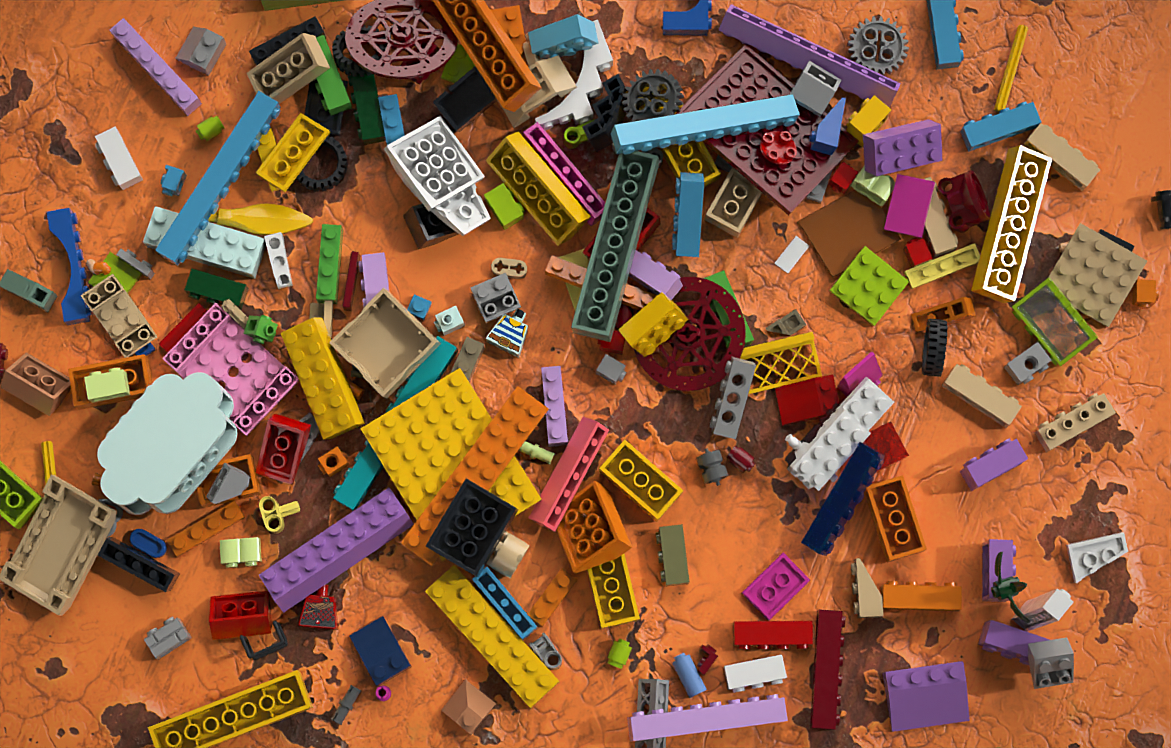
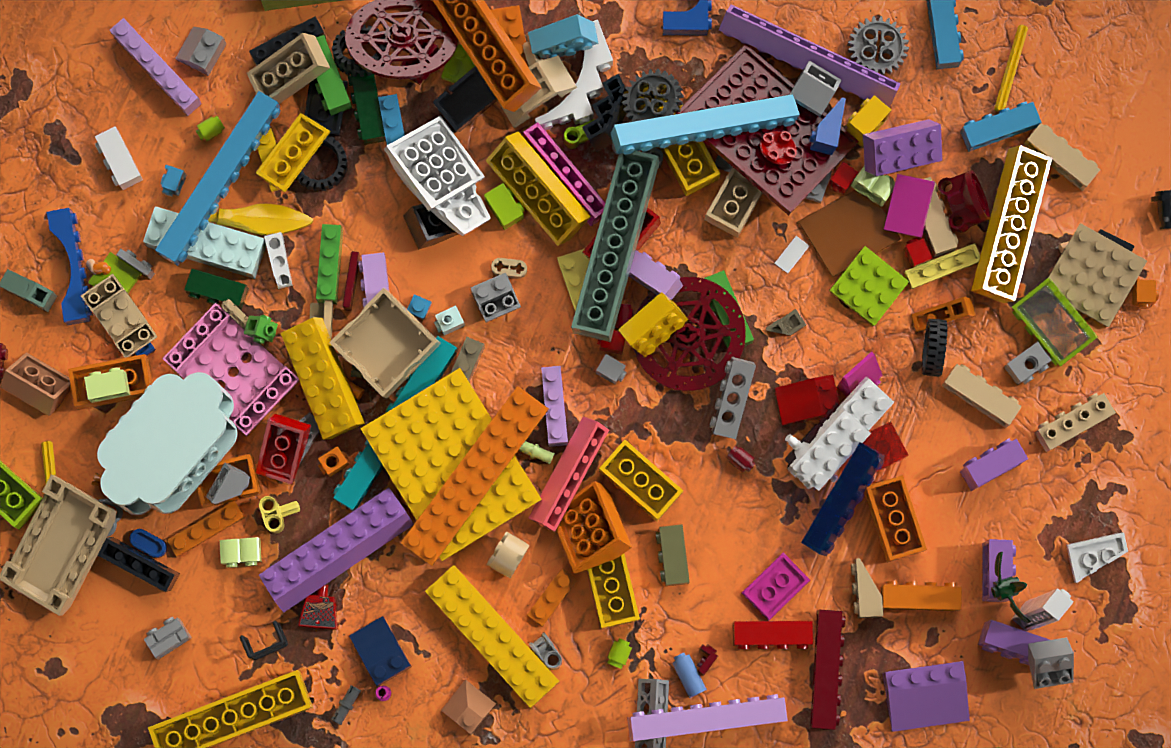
red tile [159,303,207,353] -> none
red slope [209,591,272,640] -> none
black slope [426,478,519,577] -> none
dark azure brick [472,567,538,640] -> none
torso [486,309,528,358] -> none
orange plate [545,255,657,311] -> none
dark azure brick [672,172,704,257] -> none
dark grey wheel [696,448,729,486] -> none
white brick [723,655,787,693] -> none
yellow fence [740,332,822,394] -> none

